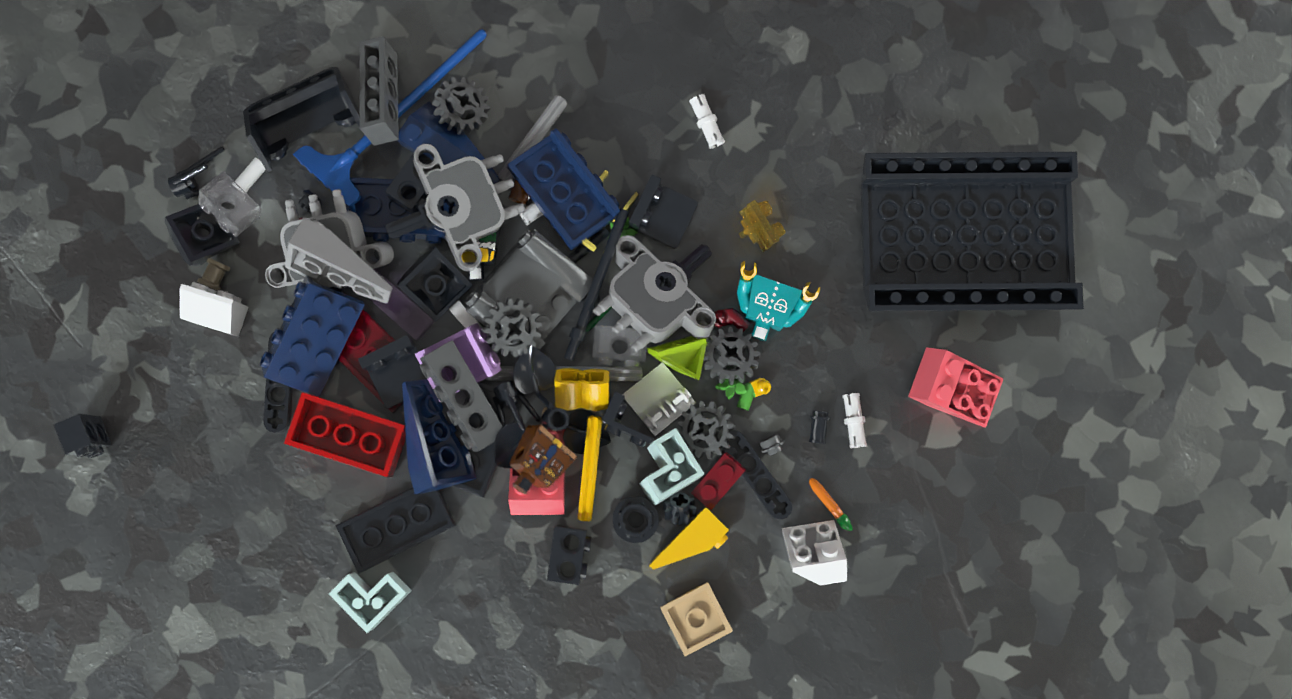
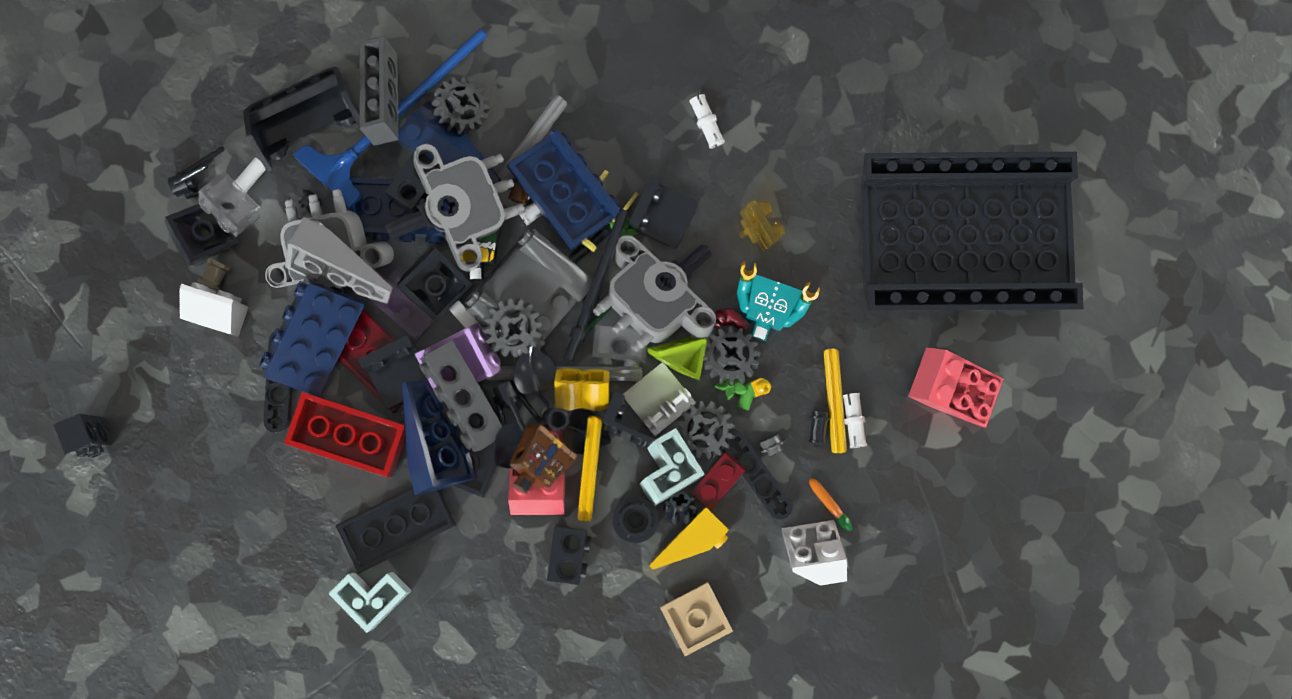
none -> yellow axle [824,348,847,453]

